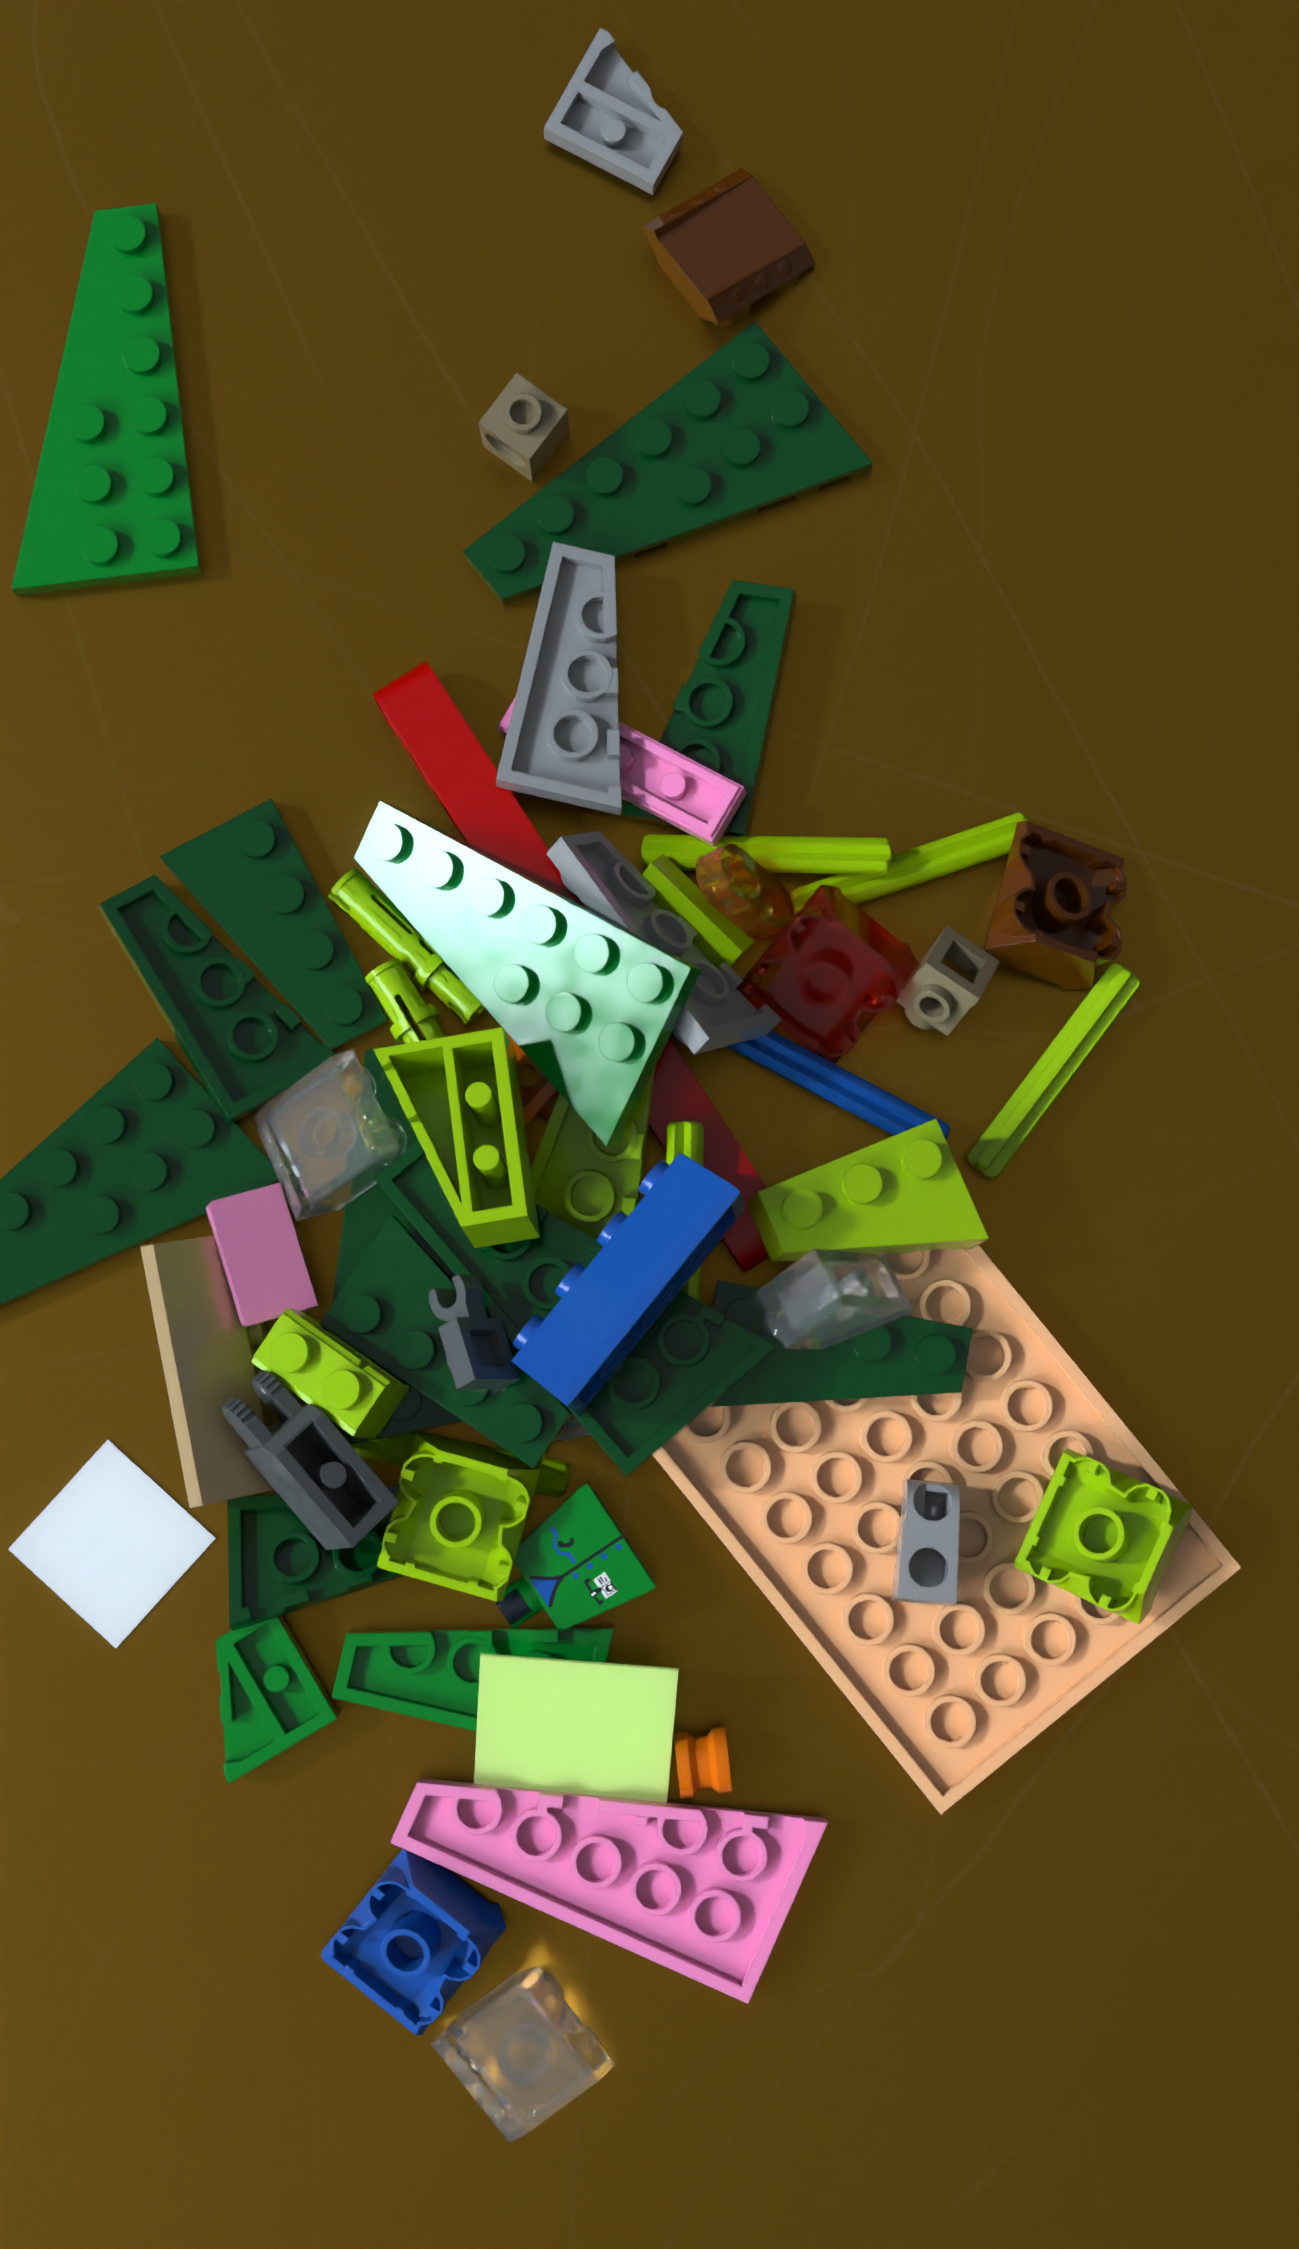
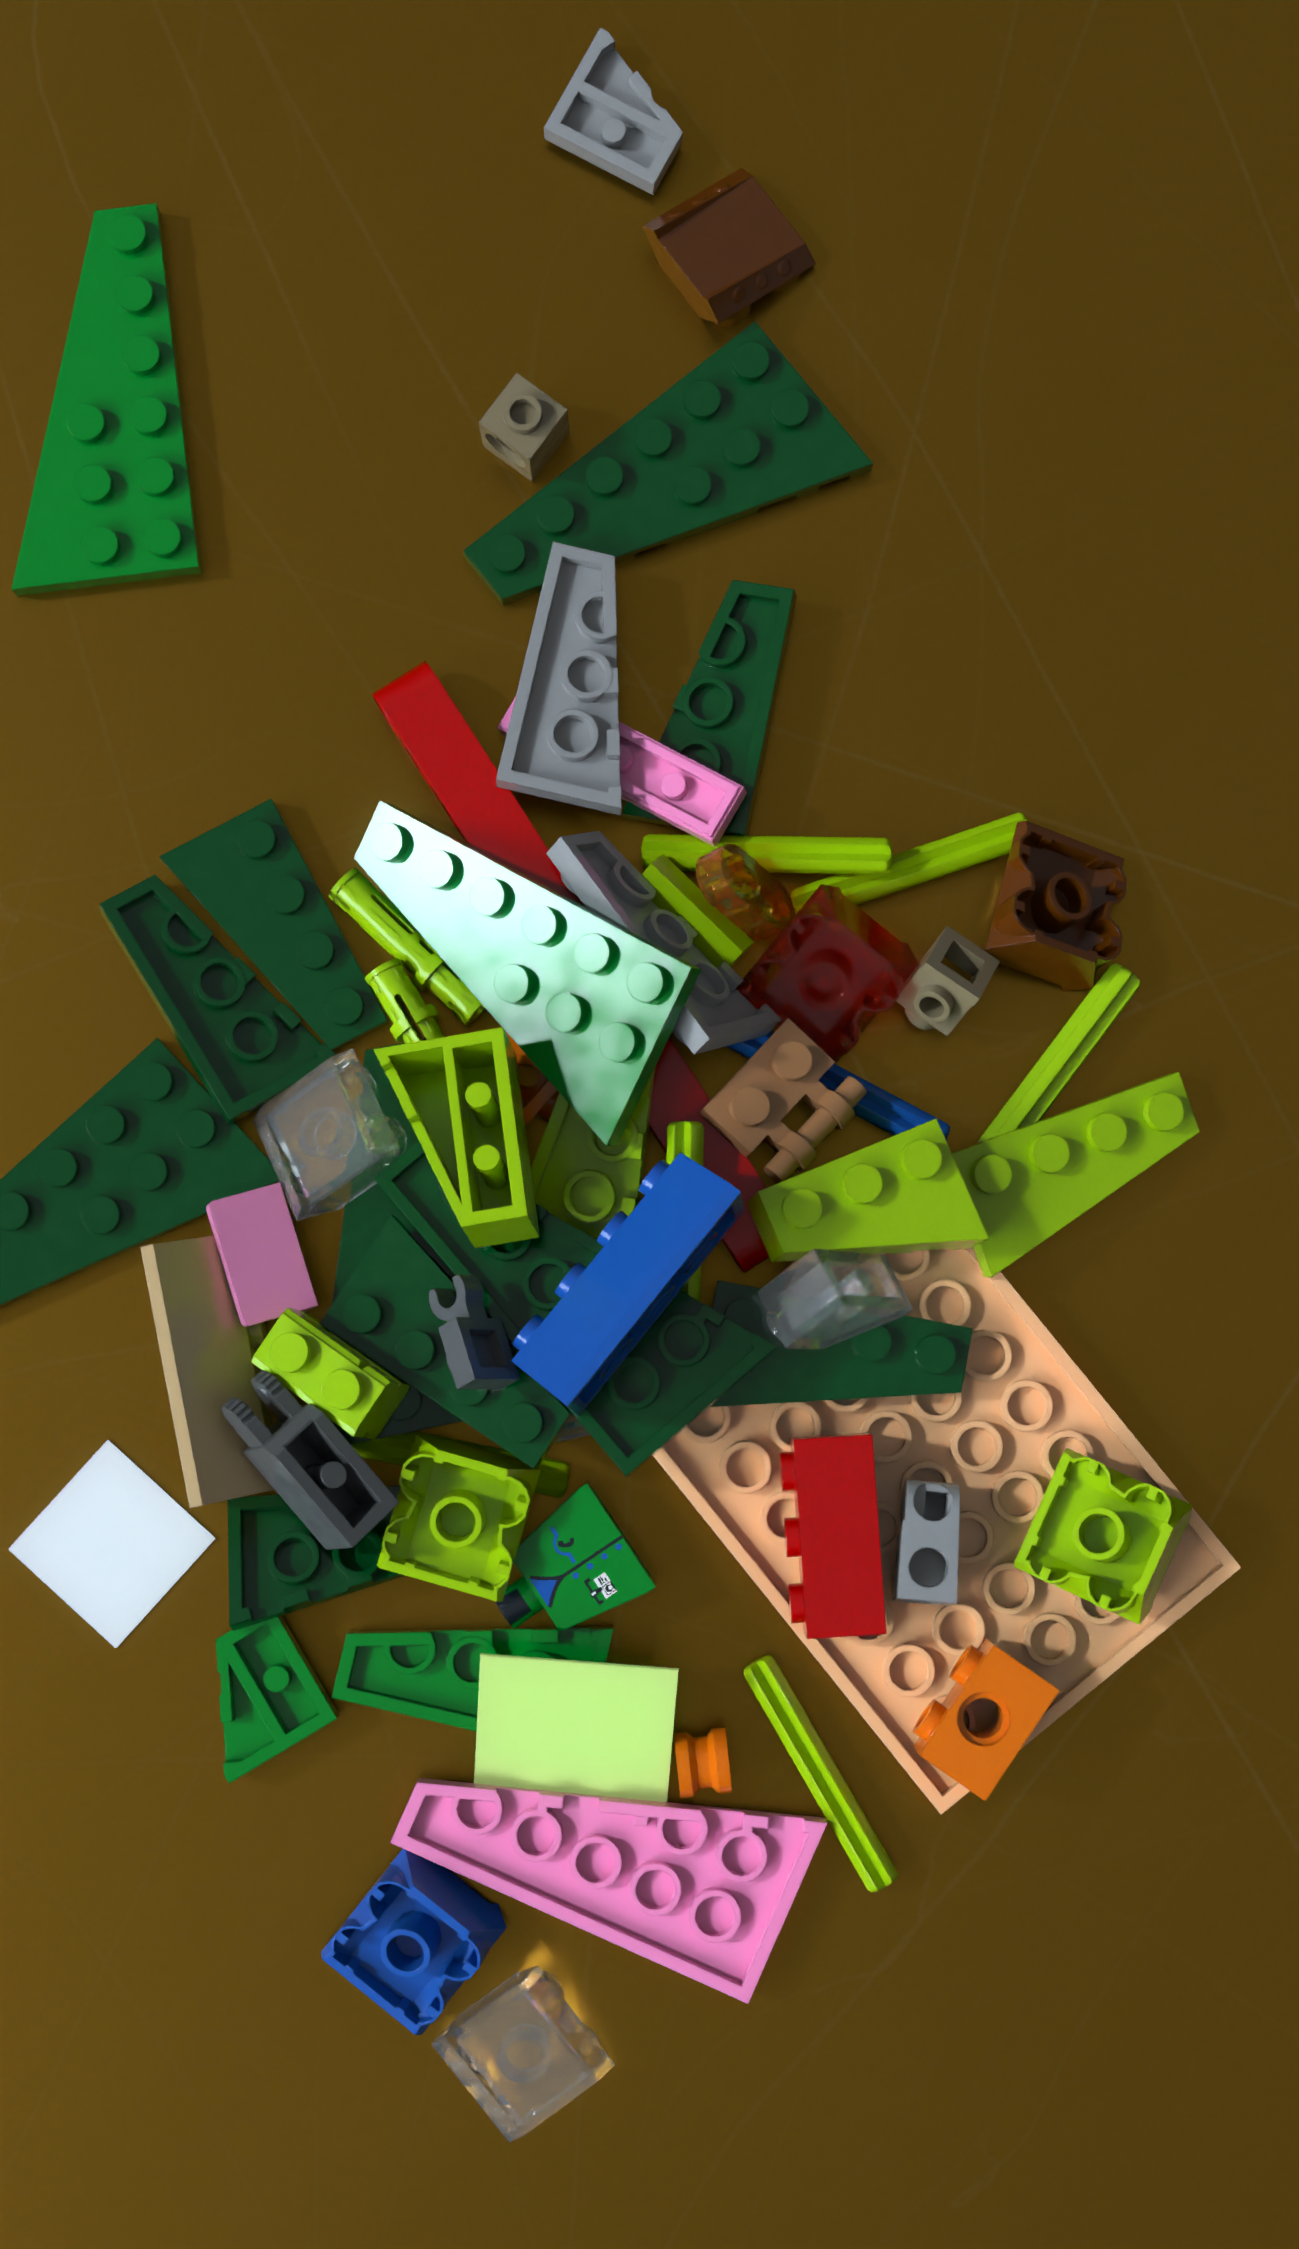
none -> medium nougat plate [699,1018,867,1184]
none -> lime axle [744,1655,898,1892]
none -> red brick [779,1432,887,1639]
none -> orange brick [912,1638,1060,1801]
none -> lime wing [951,1072,1200,1277]

